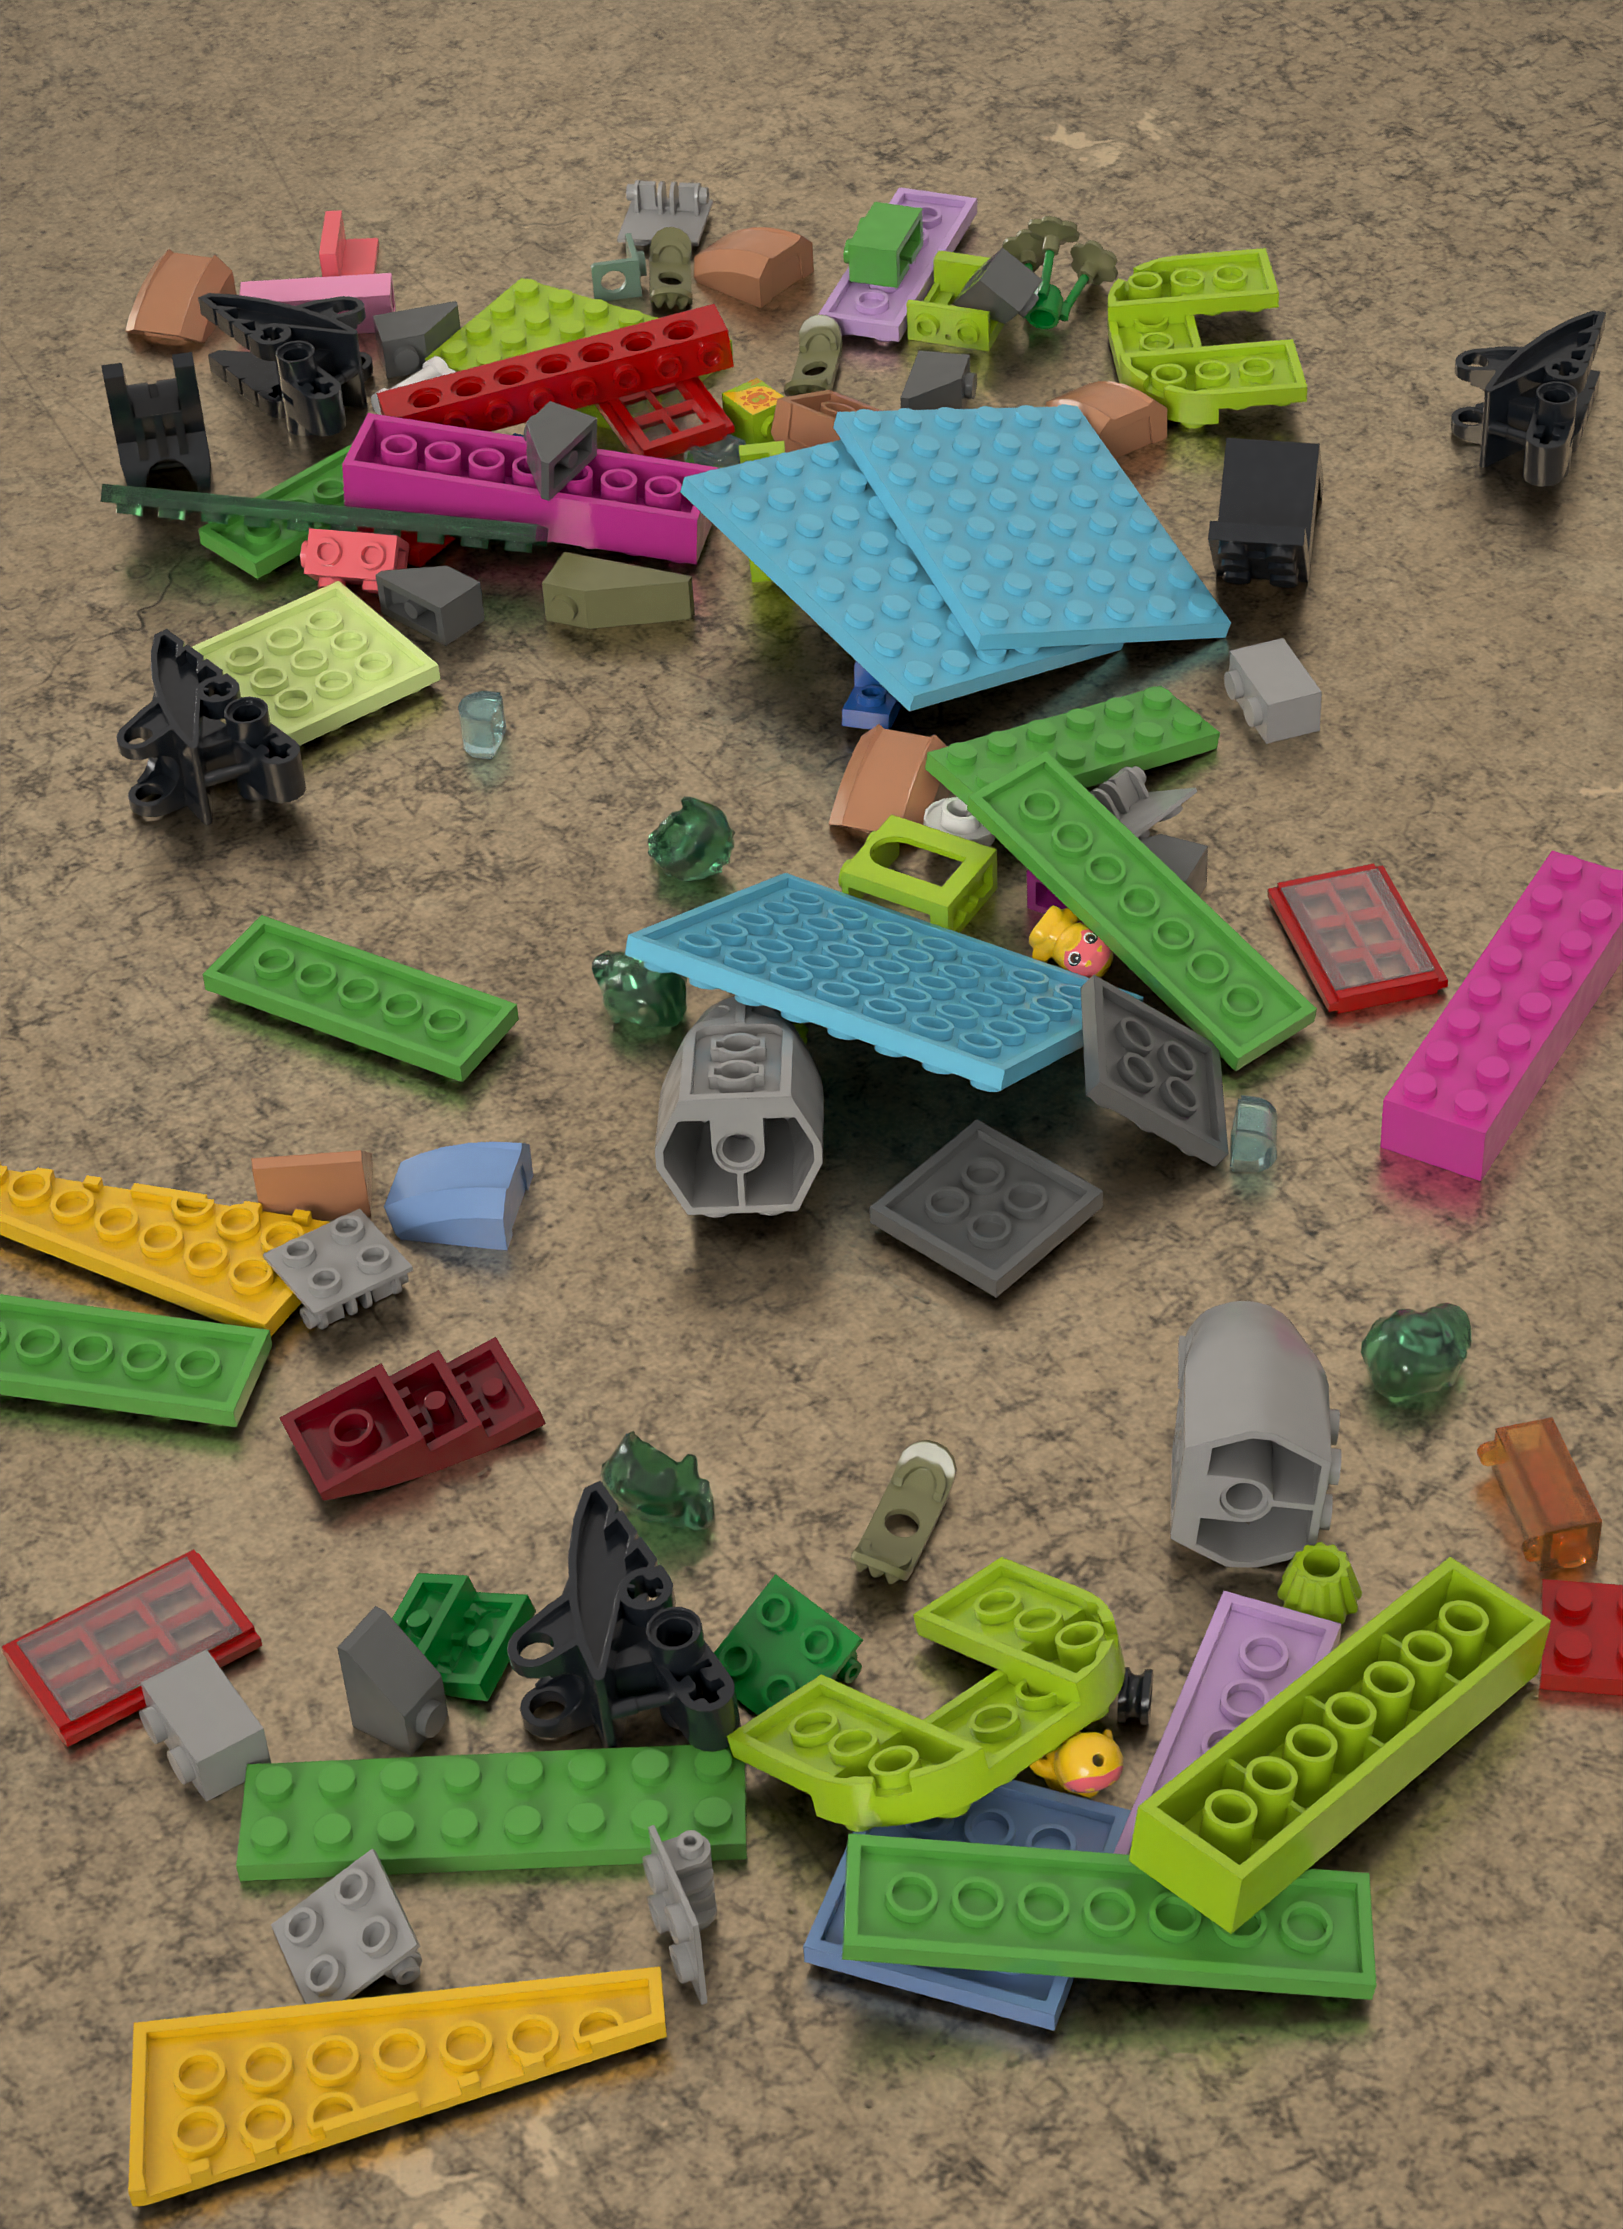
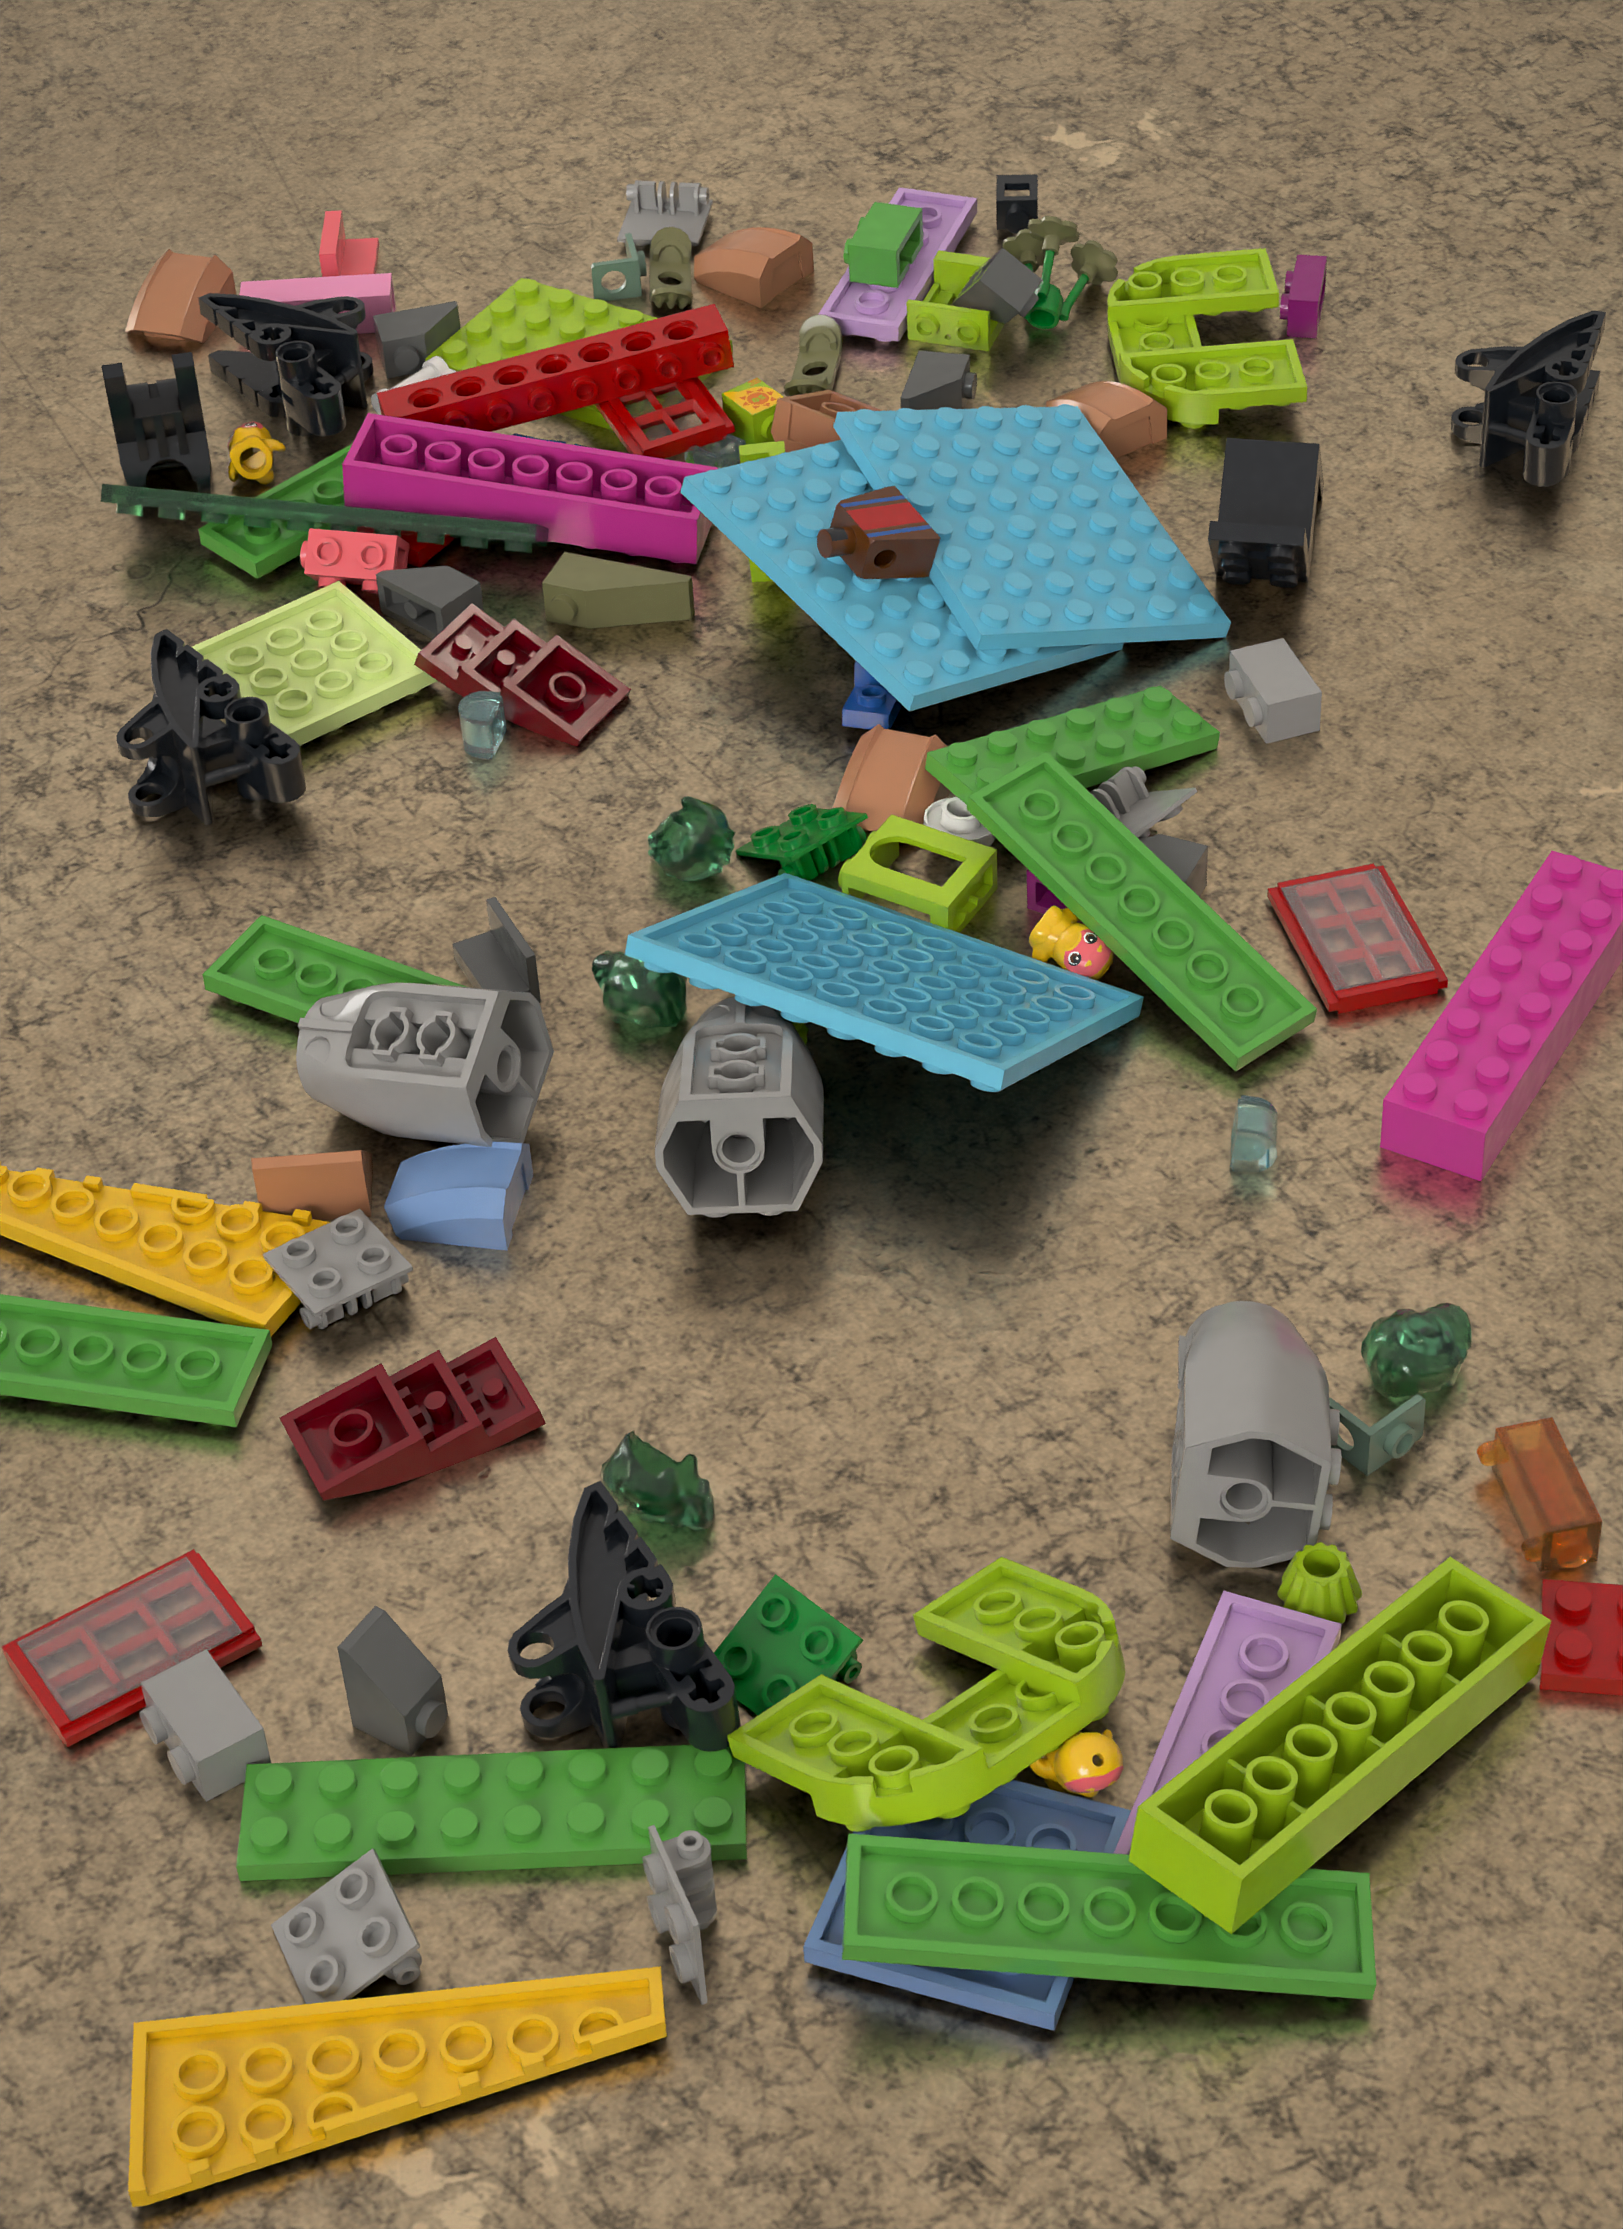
green slope [392,1573,536,1701] -> none
dark grey slope [524,401,597,501] -> none
olive piece [850,1439,957,1584] -> none
dark grey plate [869,1119,1103,1298] -> none
dark grey plate [1081,975,1229,1167] -> none
black bush [1117,1667,1153,1725] -> none
none -> yellow animal [227,421,286,485]
none -> light grey animal [296,982,554,1147]
none -> dark red slope [414,603,631,747]
none -> dark grey panel [452,897,541,1002]
none -> green hinge [735,804,868,881]
none -> reddish brown torso [817,486,941,579]
none -> black brick [996,174,1038,234]
none -> magenta piece [1280,254,1327,339]
none -> sand green bracket [1329,1394,1426,1476]

